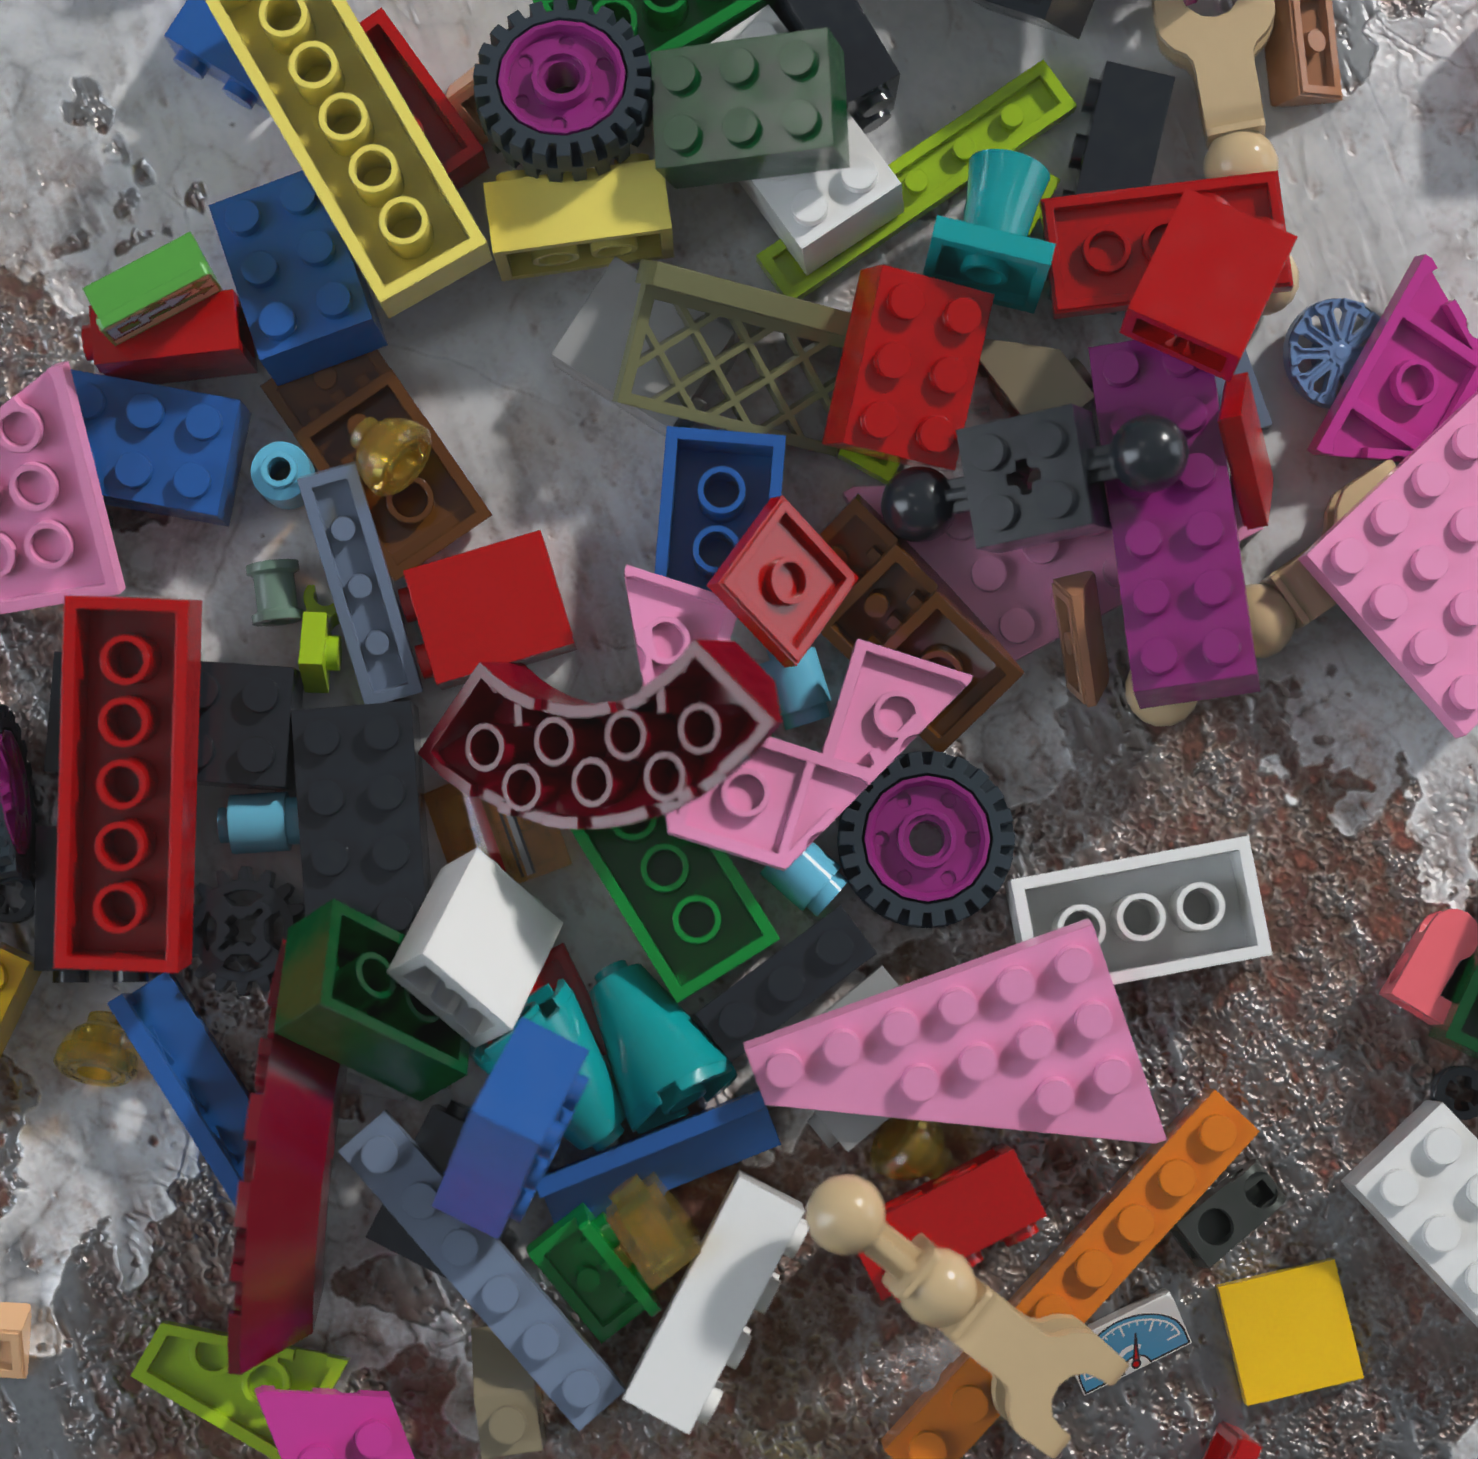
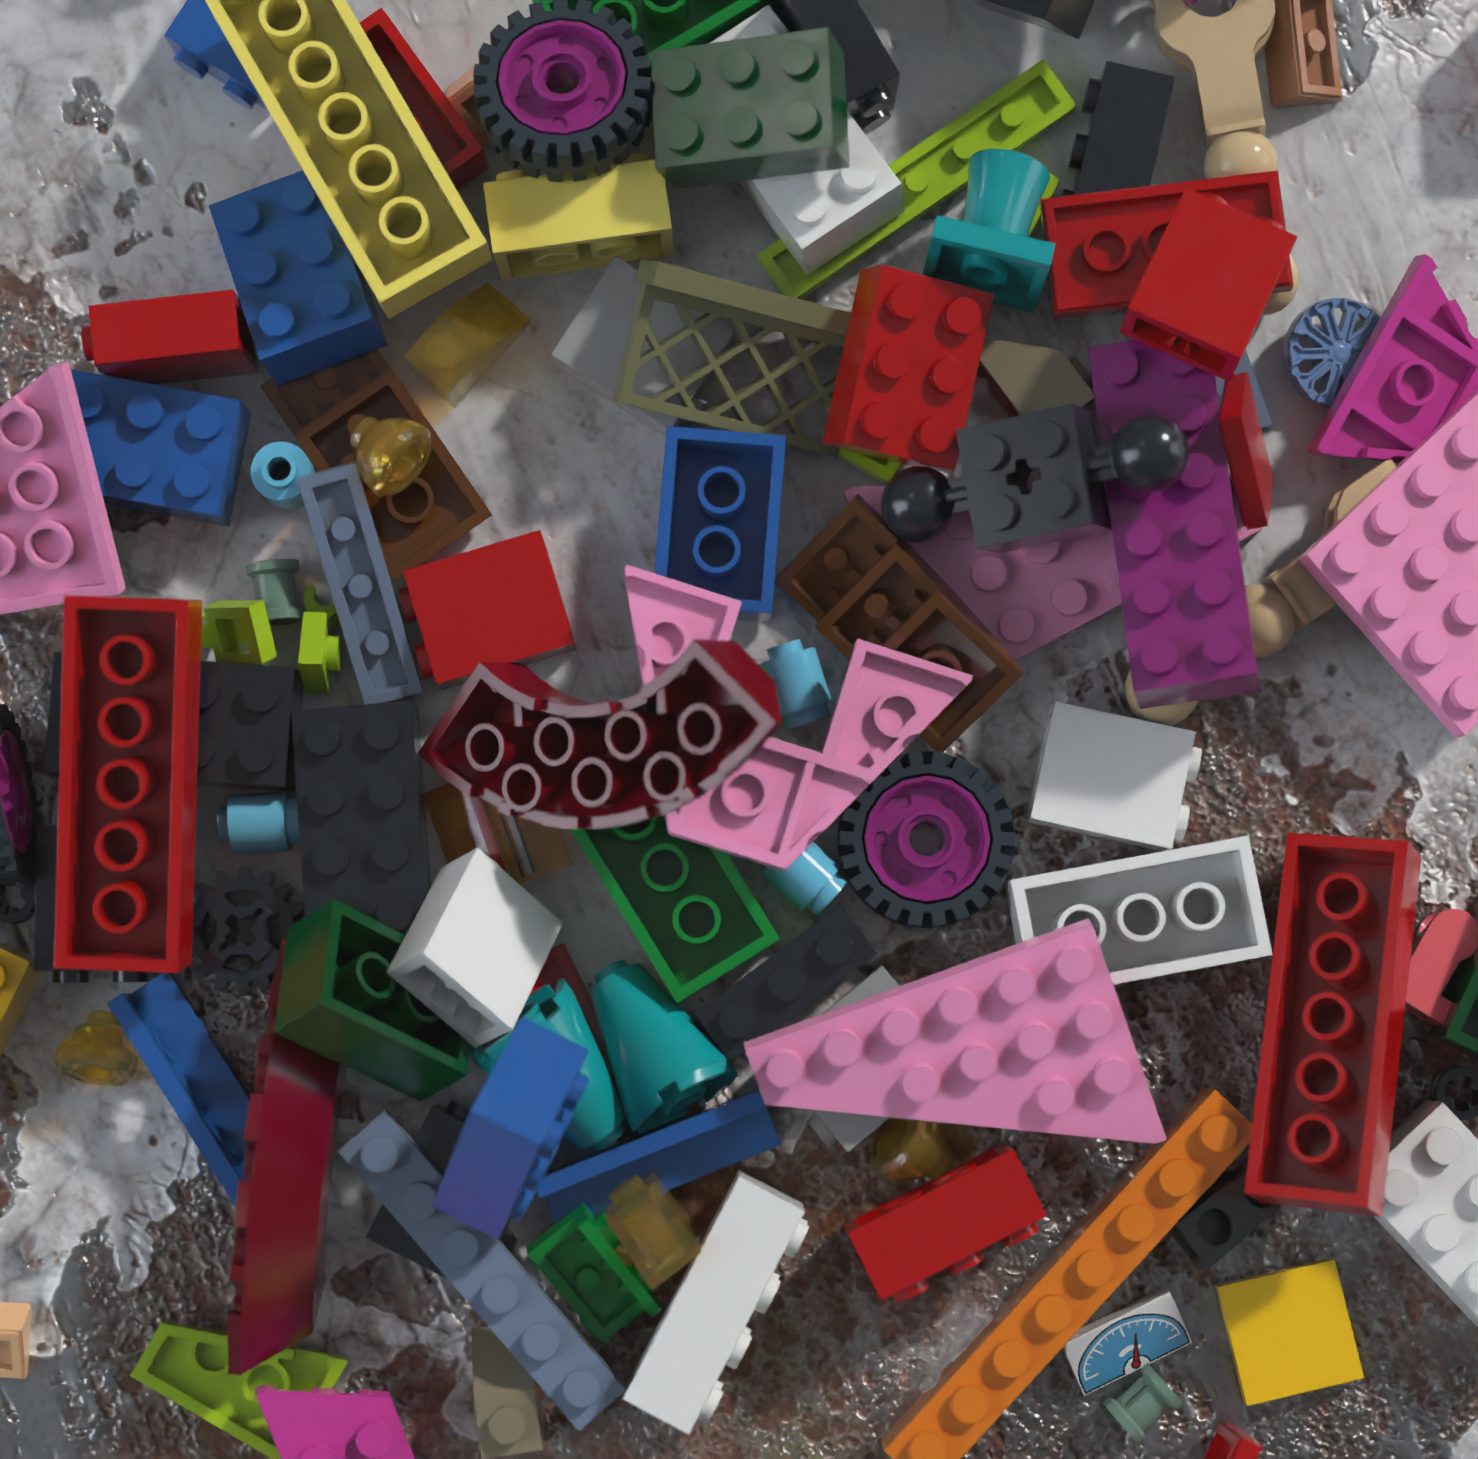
bright green panel [82,231,223,346] -> none
red tile [707,495,859,668] -> none
tan piece [806,1175,1129,1459] -> none
nougat slope [1051,570,1110,707] -> none
none -> lime plate [201,600,277,665]
none -> clear yellow slope [404,282,532,408]
none -> white brick [1025,701,1202,851]
none -> sand green bush [1103,1363,1184,1445]
none -> red brick [1244,833,1421,1217]

